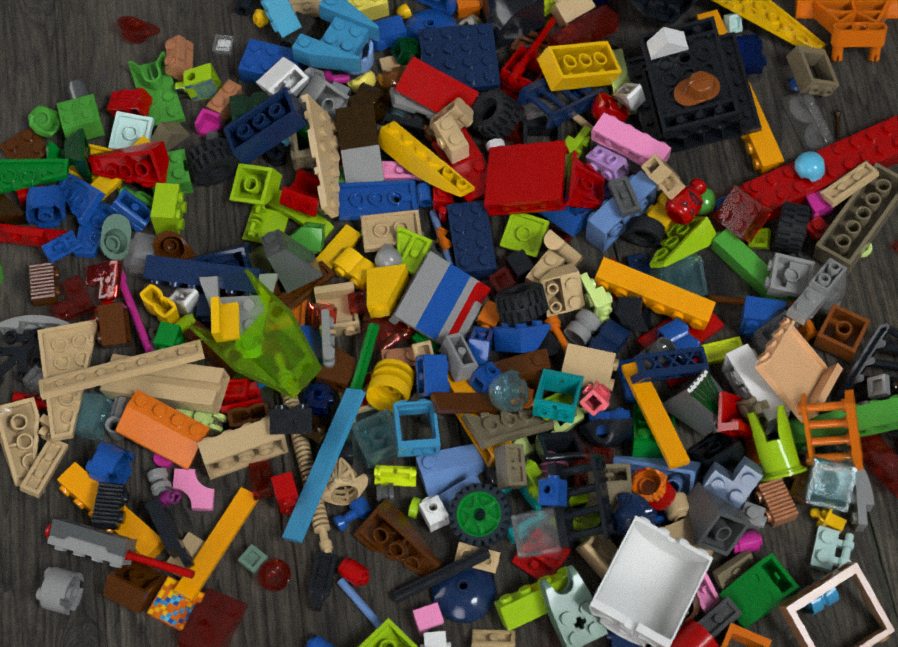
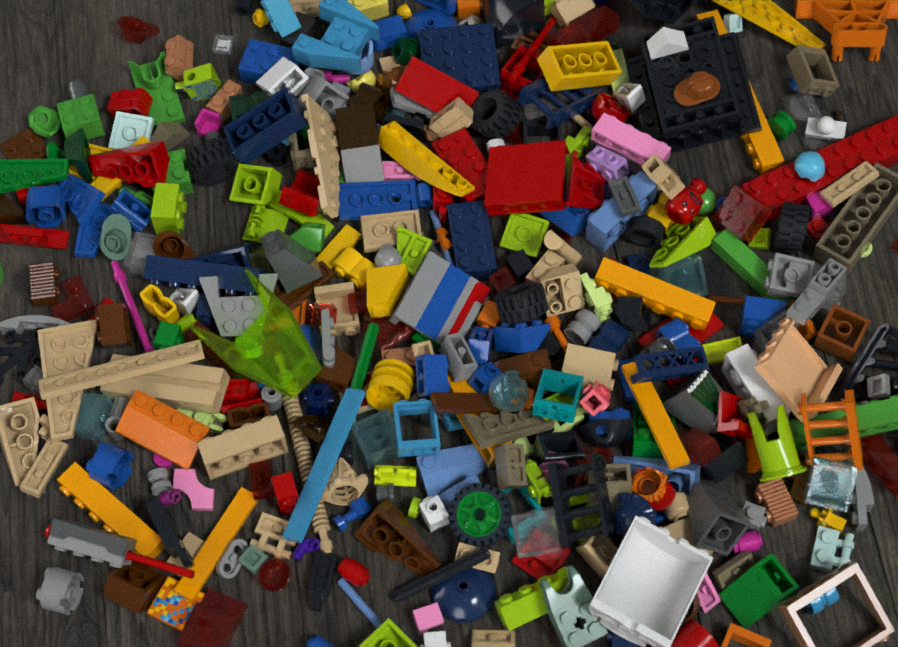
blue hips [41,230,82,264] -> none
clear red plate [85,259,123,302] -> none
black brick [91,482,130,530] -> none
yellow panel [211,296,240,343] -> none
black bracket [269,404,314,435] -> none
tan brick [434,115,469,164] -> none
blue brick [538,475,567,506] -> none
dark grey plate [698,596,743,639] -> none
sand blue brick [703,456,763,509] -> none
clear blue brick [736,34,766,75] -> none
none -> light grey plate [216,539,249,579]
none -> tan plate [249,512,296,560]
none -> light grey brick [261,384,283,411]
none -> dark purple arm [291,538,320,562]
none -> dark azure tile [441,414,463,432]
none -> clear red brick [679,427,722,467]
none -> green wheel [767,110,796,141]
none -> white tile [805,116,847,141]

